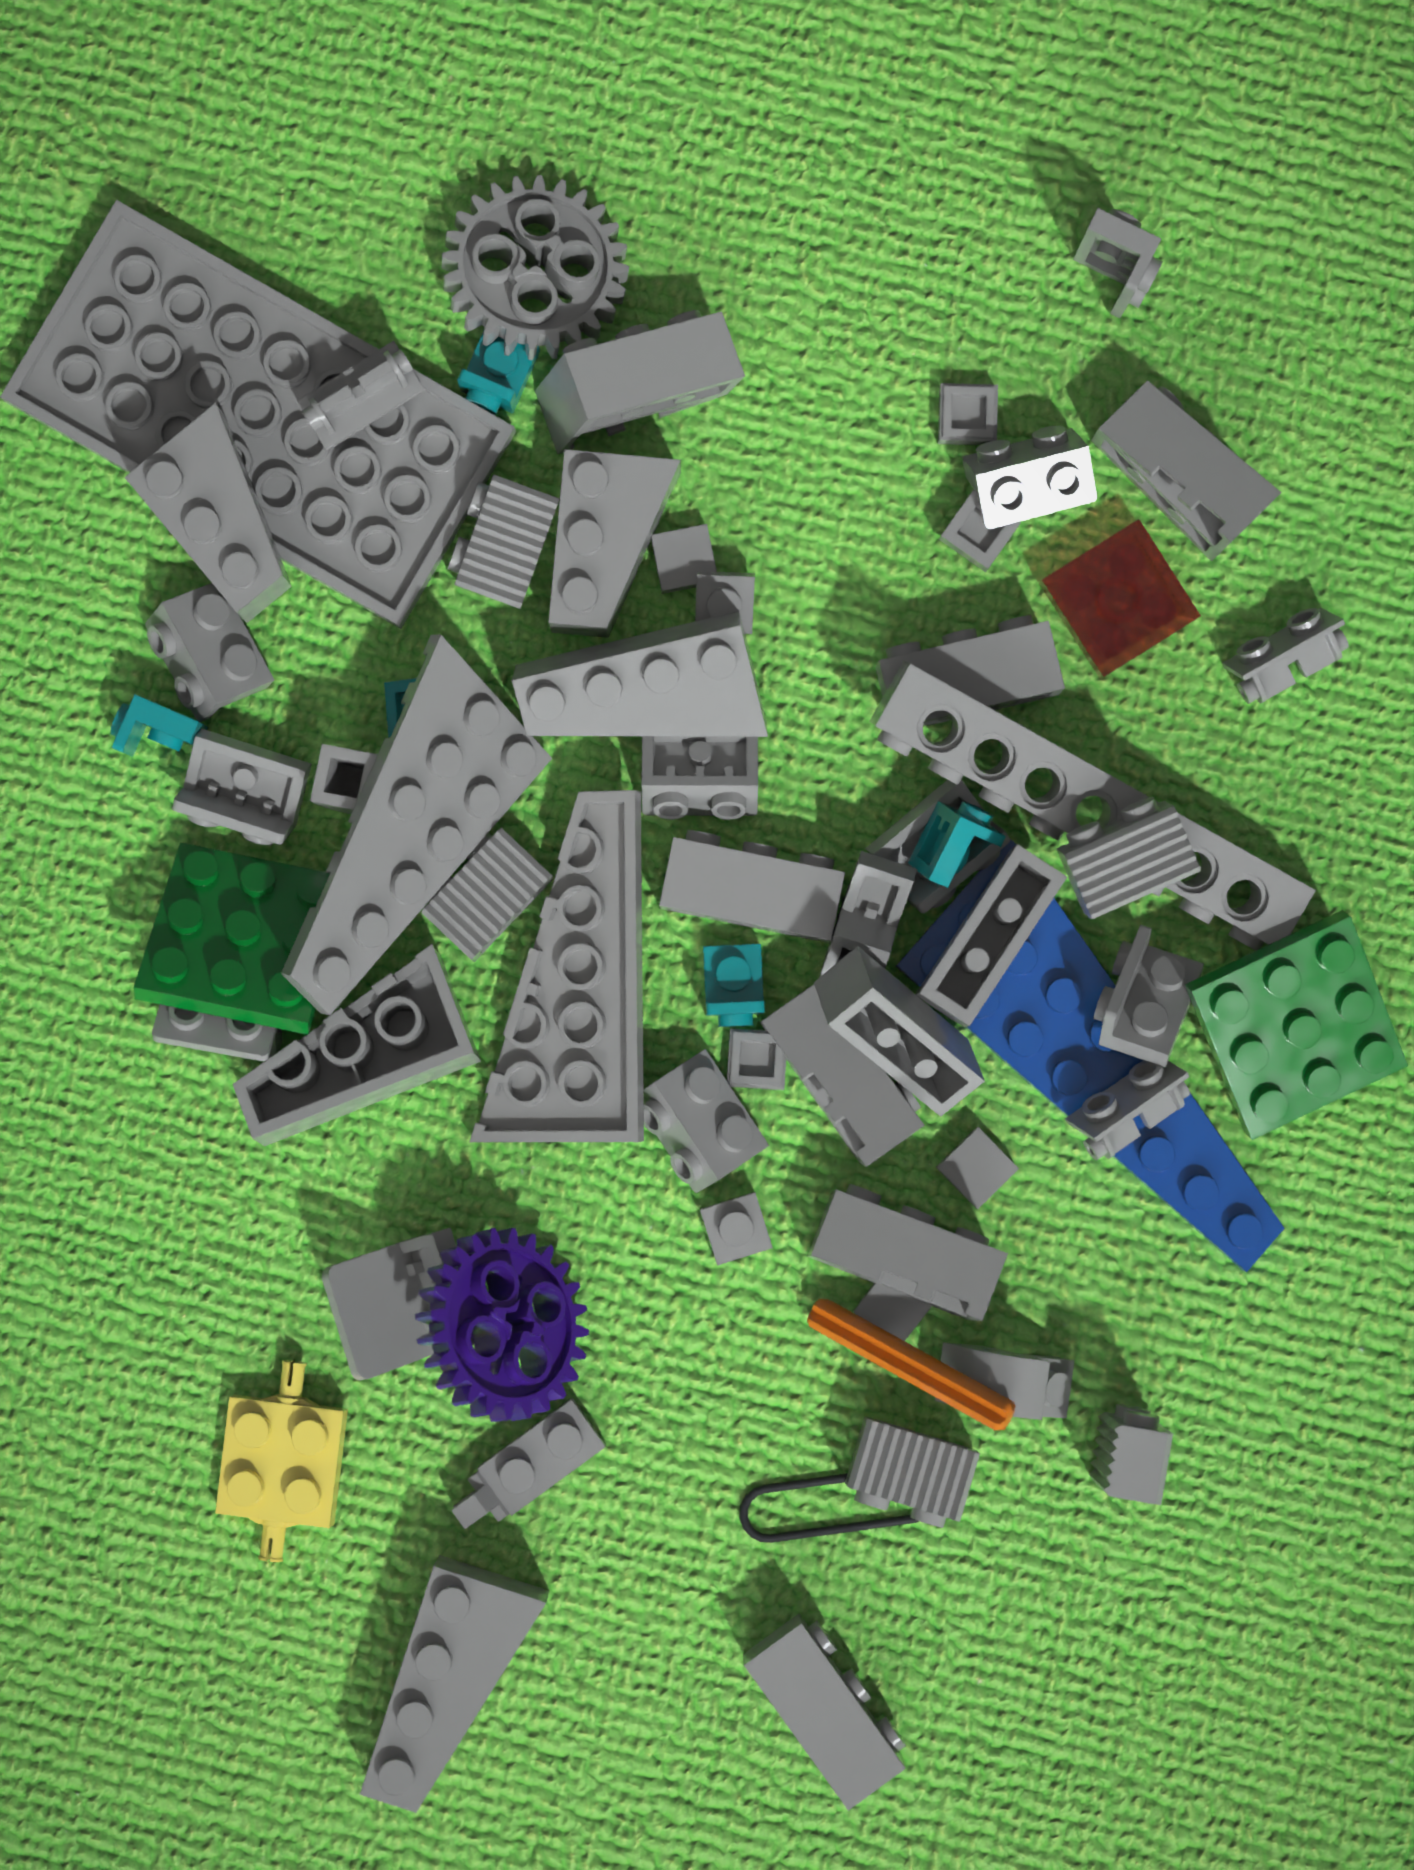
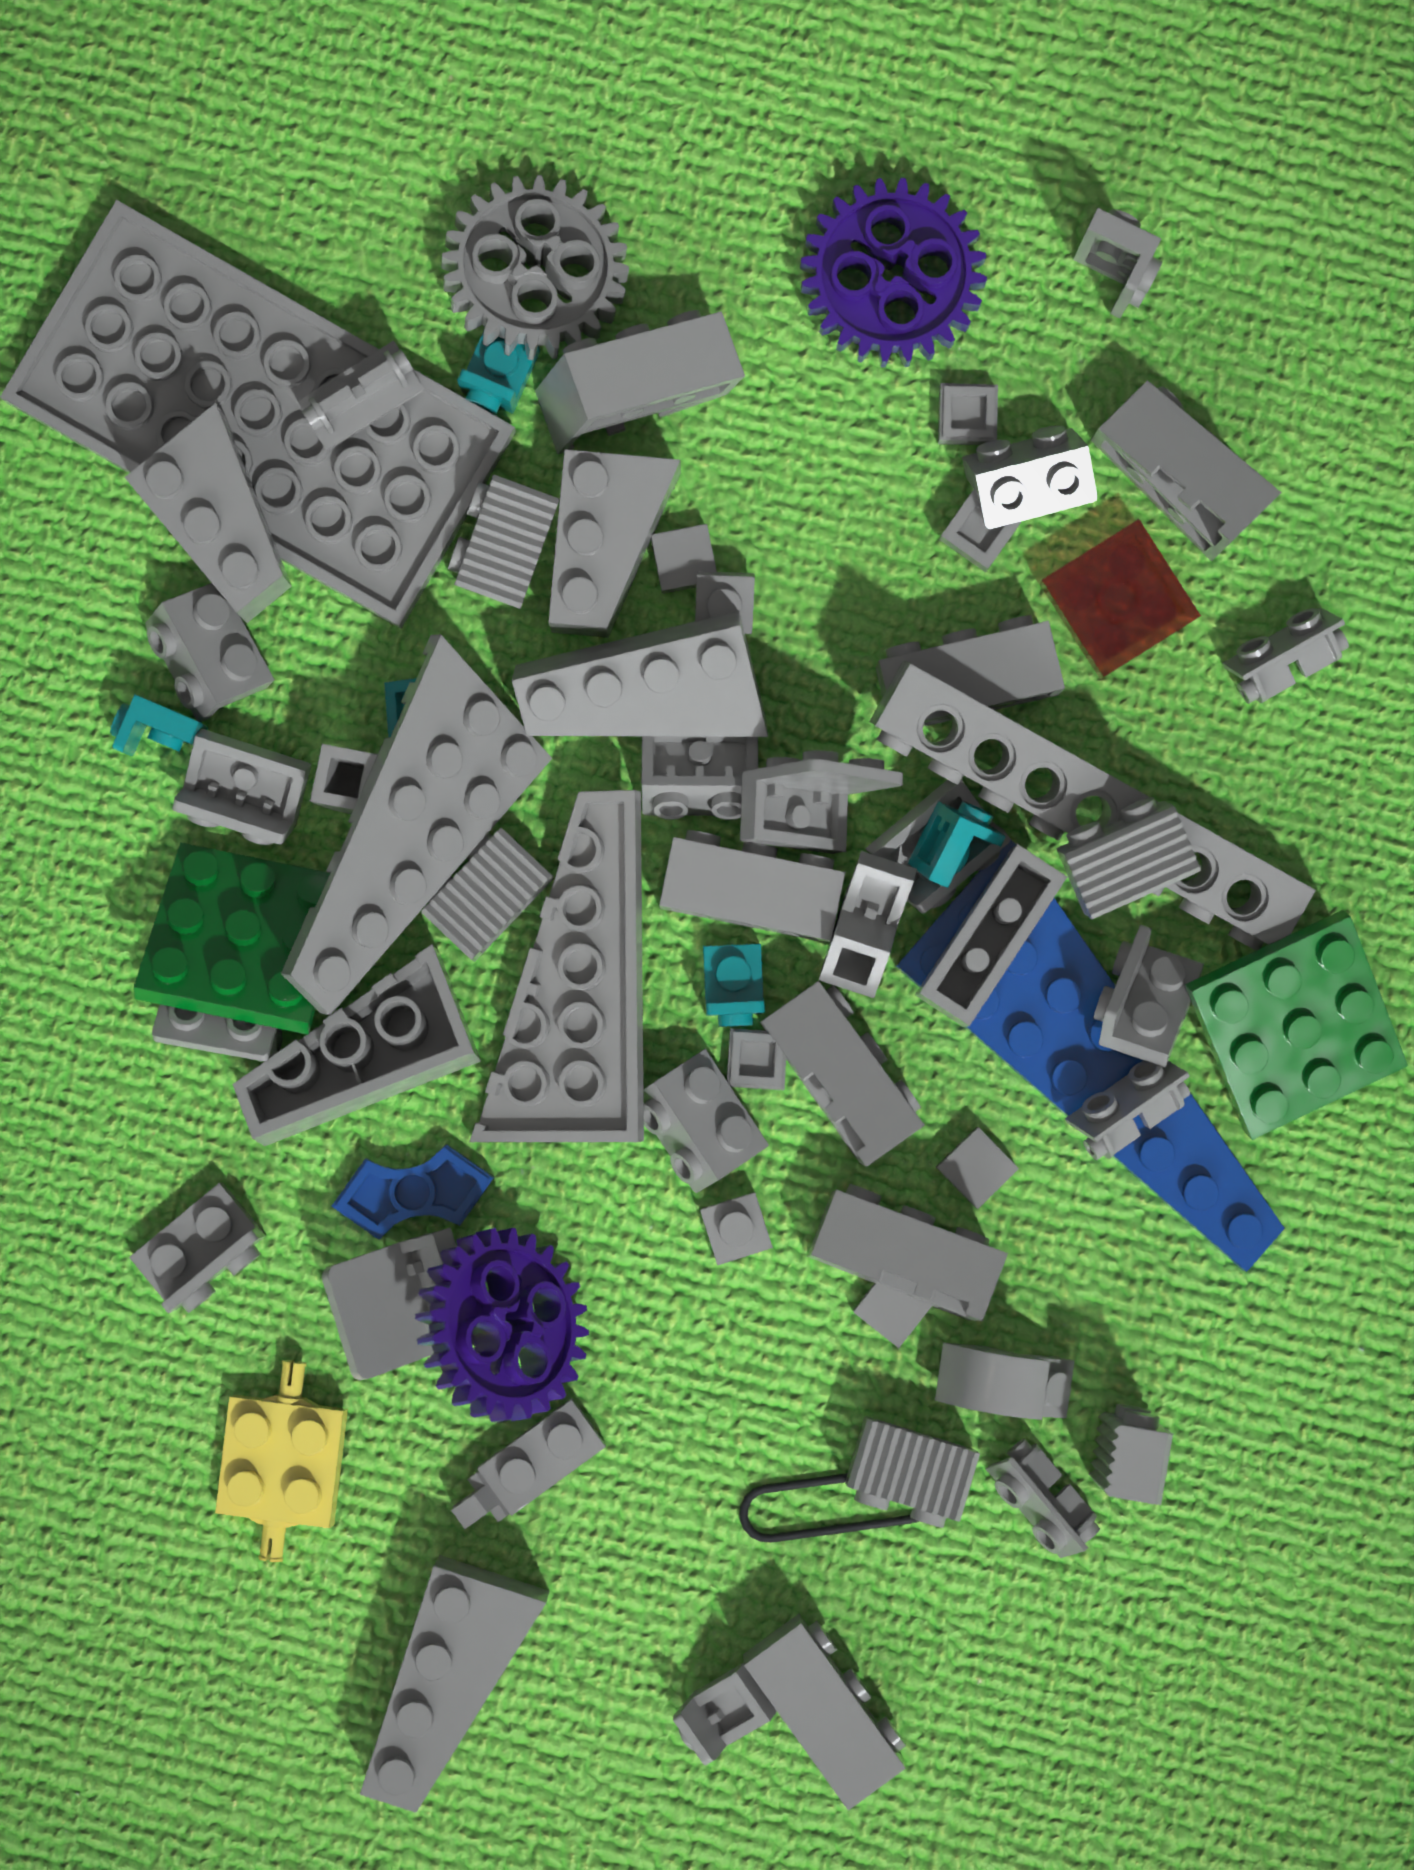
orange axle [807,1299,1016,1430] -> none
light grey brick [814,946,985,1117] -> none
none -> light grey bracket [129,1182,267,1313]
none -> blue tile [332,1144,495,1240]
none -> light grey bracket [673,1663,777,1765]
none -> light grey bracket [740,750,903,854]
none -> dark purple gear [800,178,987,368]
none -> light grey hinge [986,1438,1100,1558]

